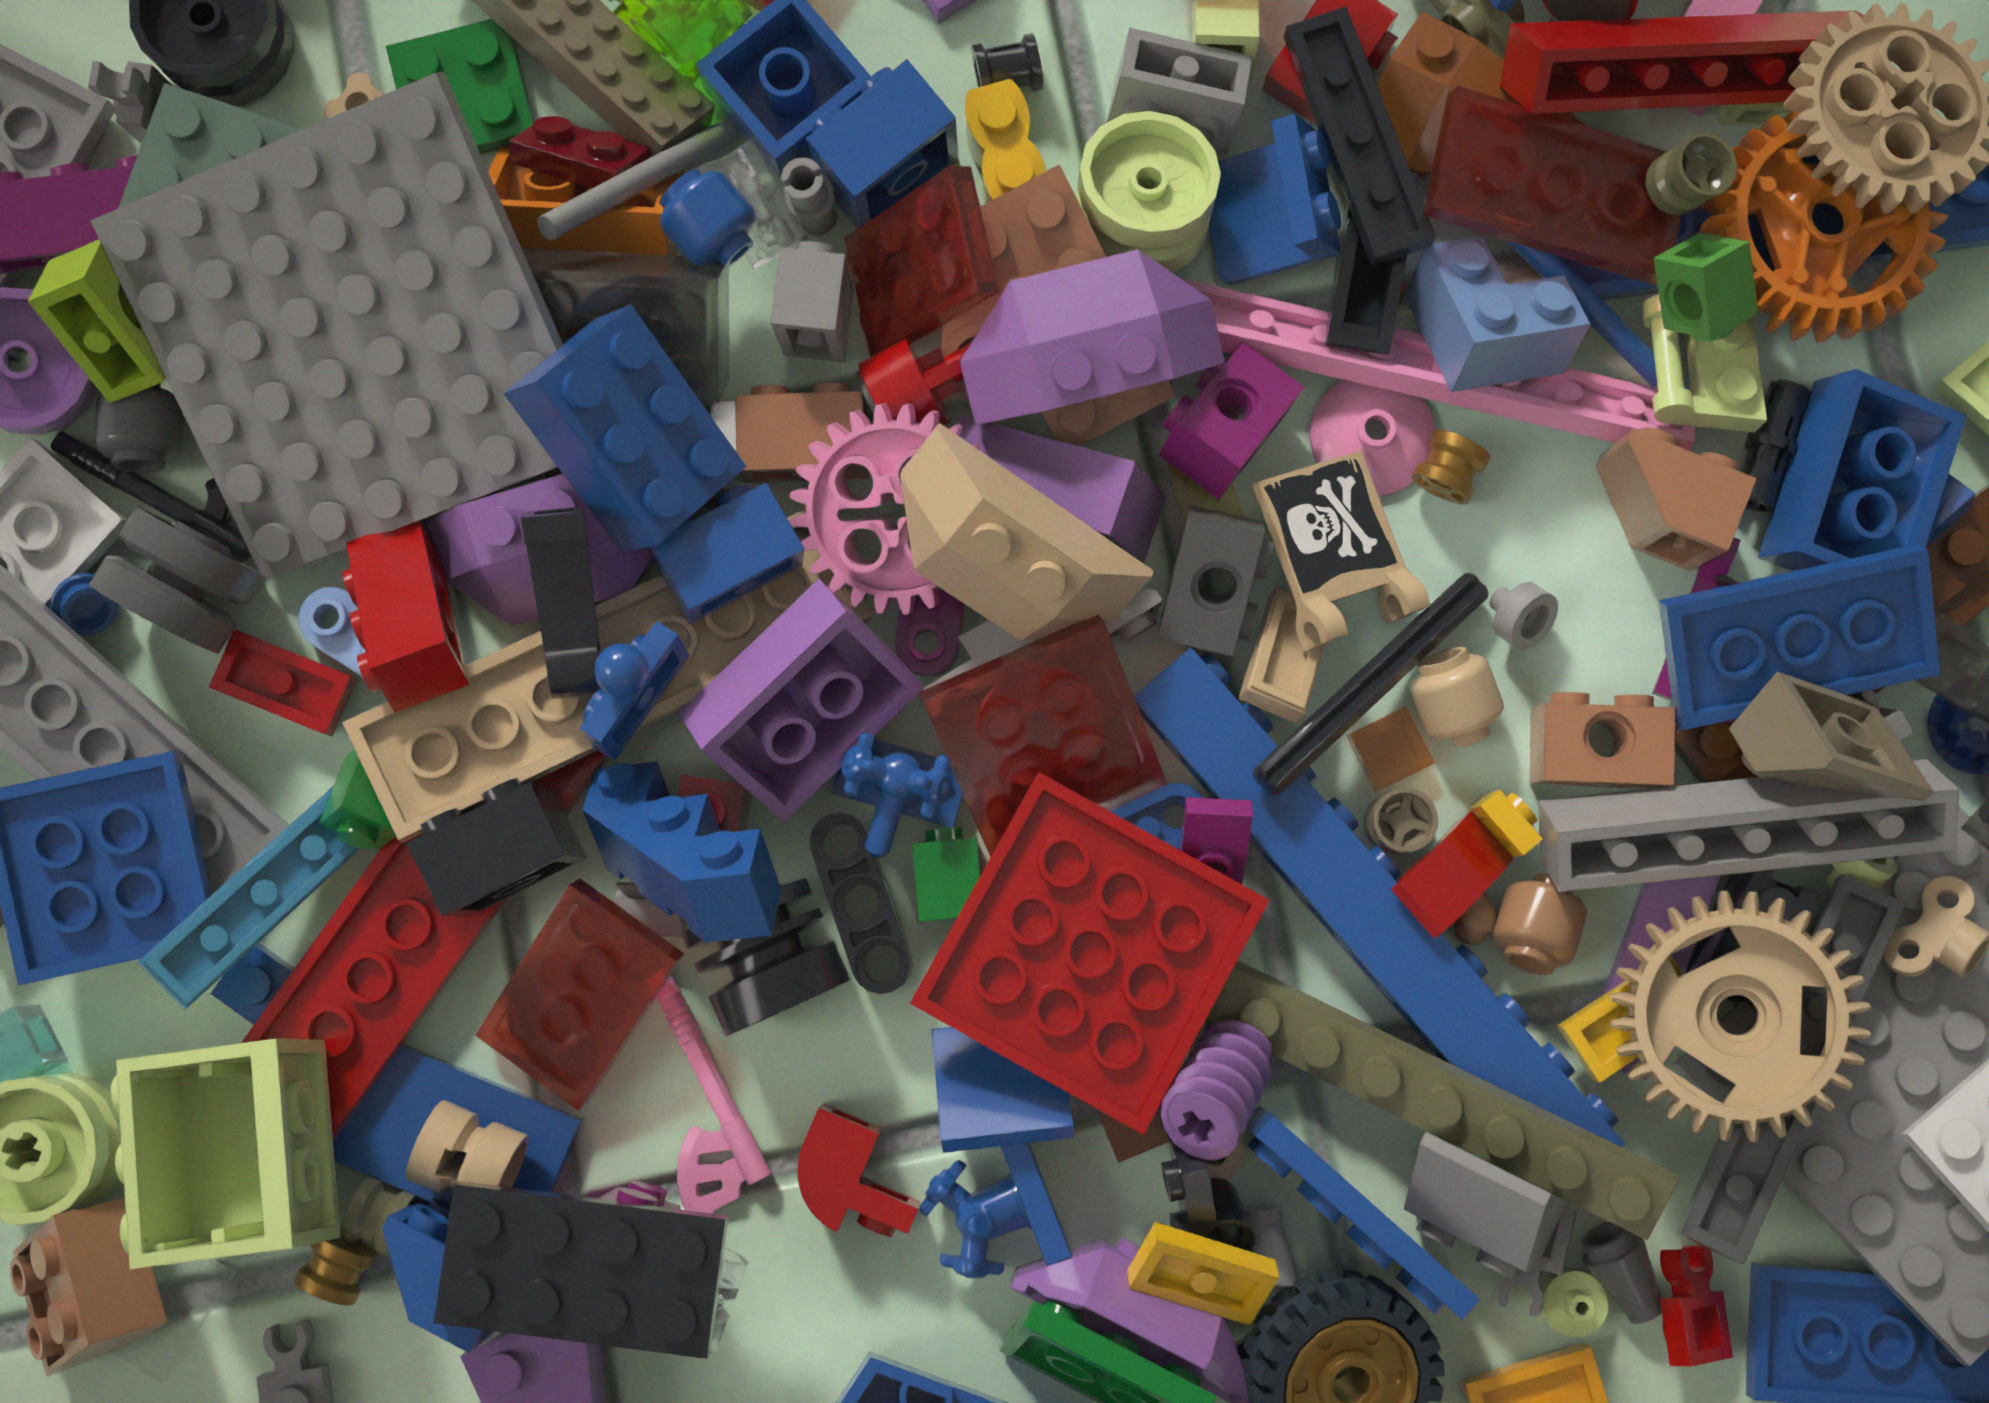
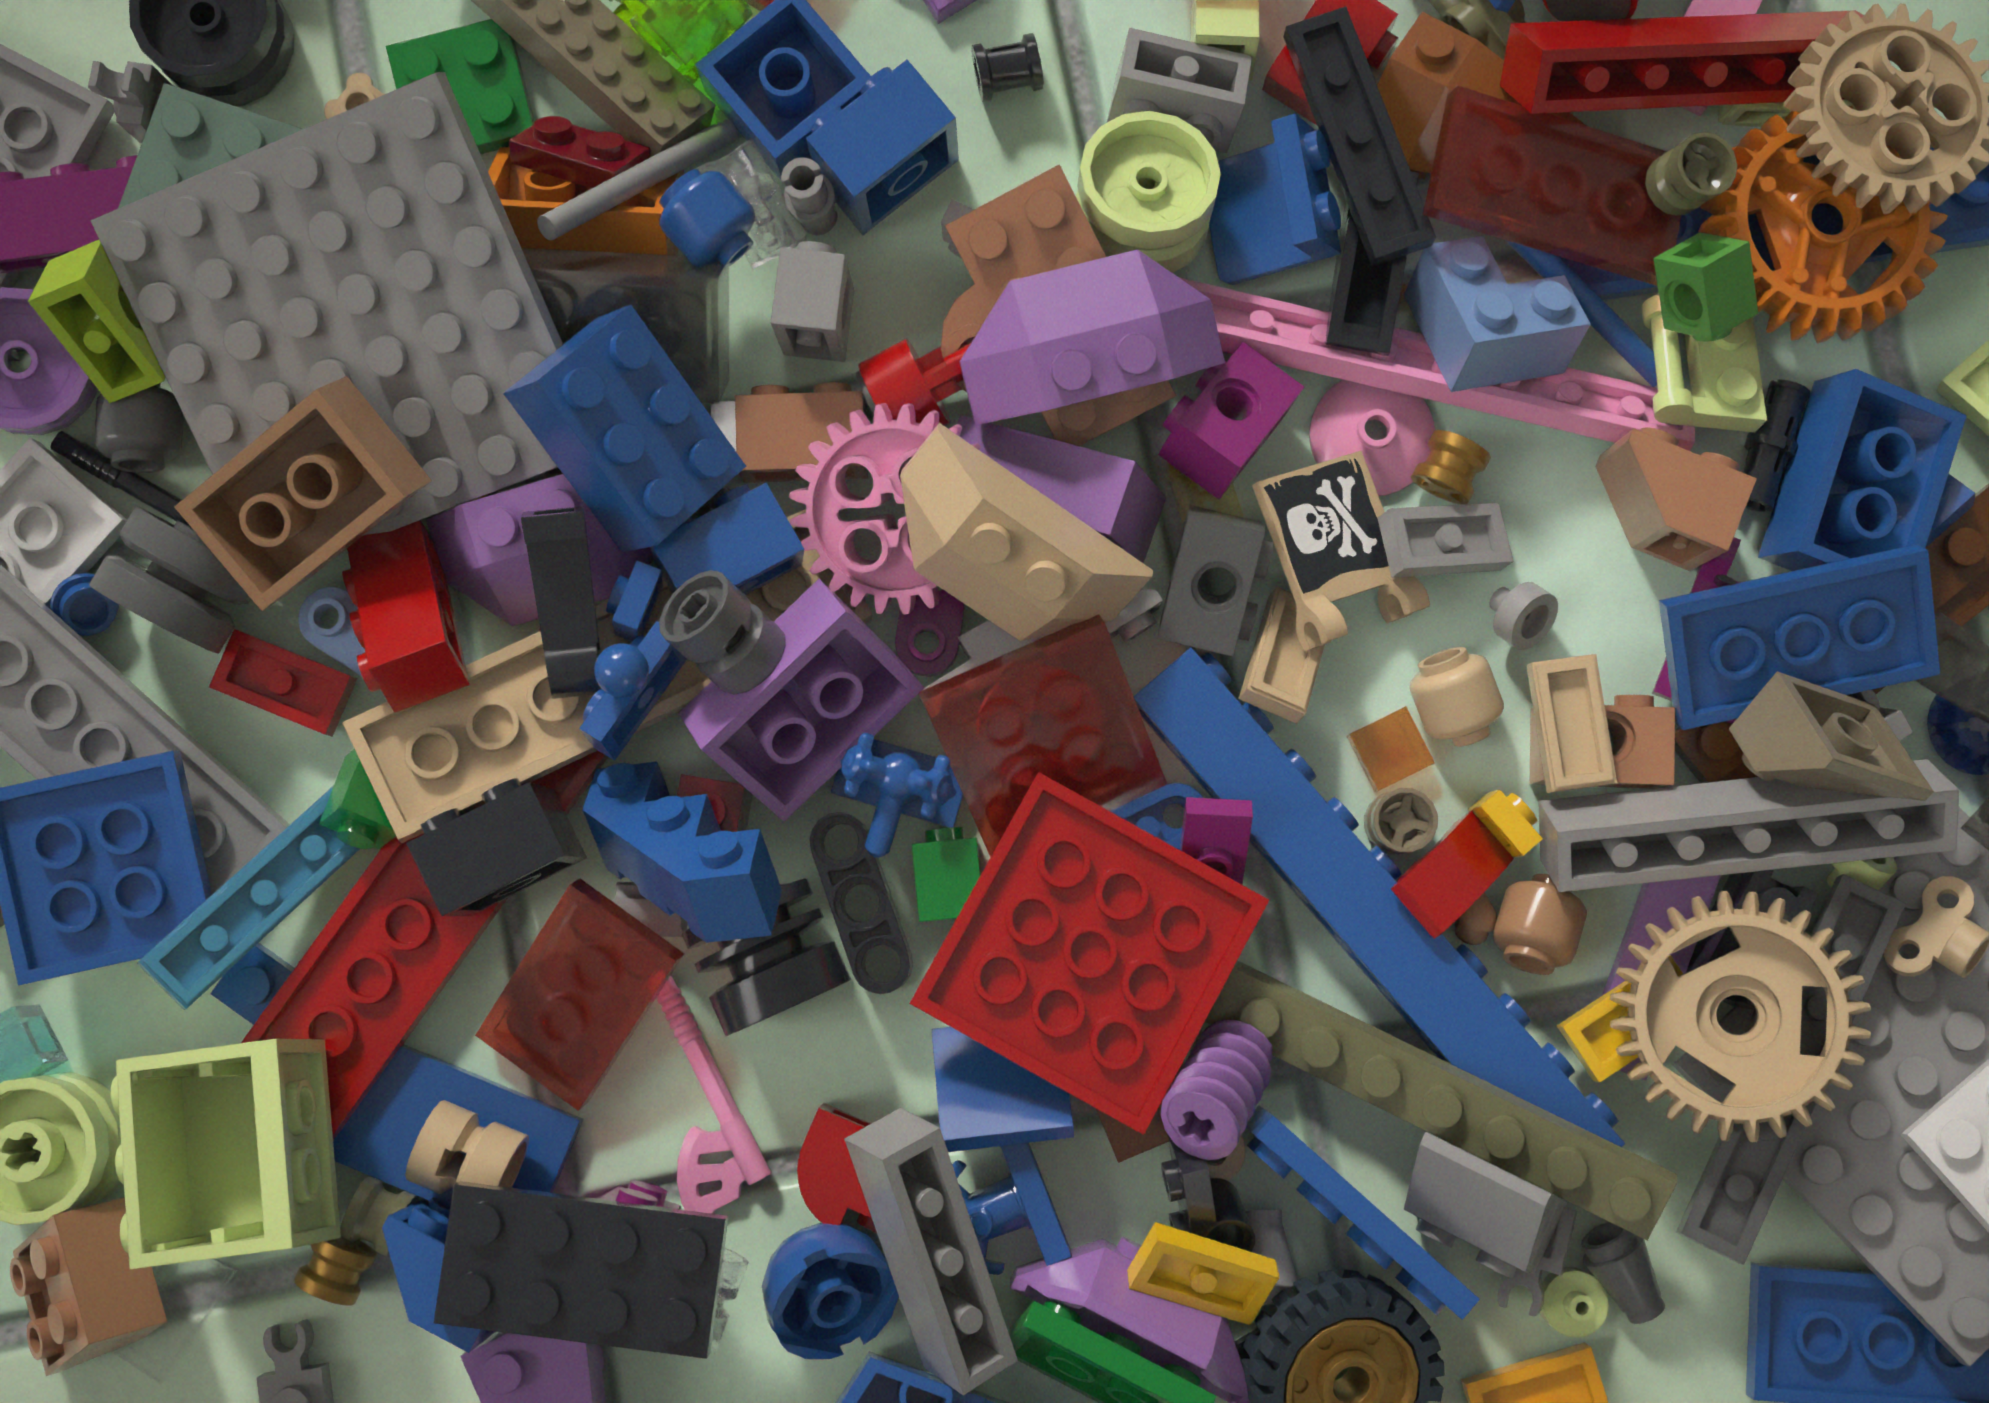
clear red plate [844,166,999,357] -> none
yellow brick [965,79,1046,204] -> none
black axle [1253,572,1489,796] -> none
red plate [1660,1245,1733,1367] -> none
none -> medium nougat brick [174,376,432,611]
none -> blue plate [606,561,663,642]
none -> dark grey wheel [659,570,785,695]
none -> blue cylinder [762,1223,899,1359]
none -> light grey brick [844,1108,1018,1395]
none -> light grey plate [1378,503,1514,578]
none -> tan tile [1526,654,1617,793]

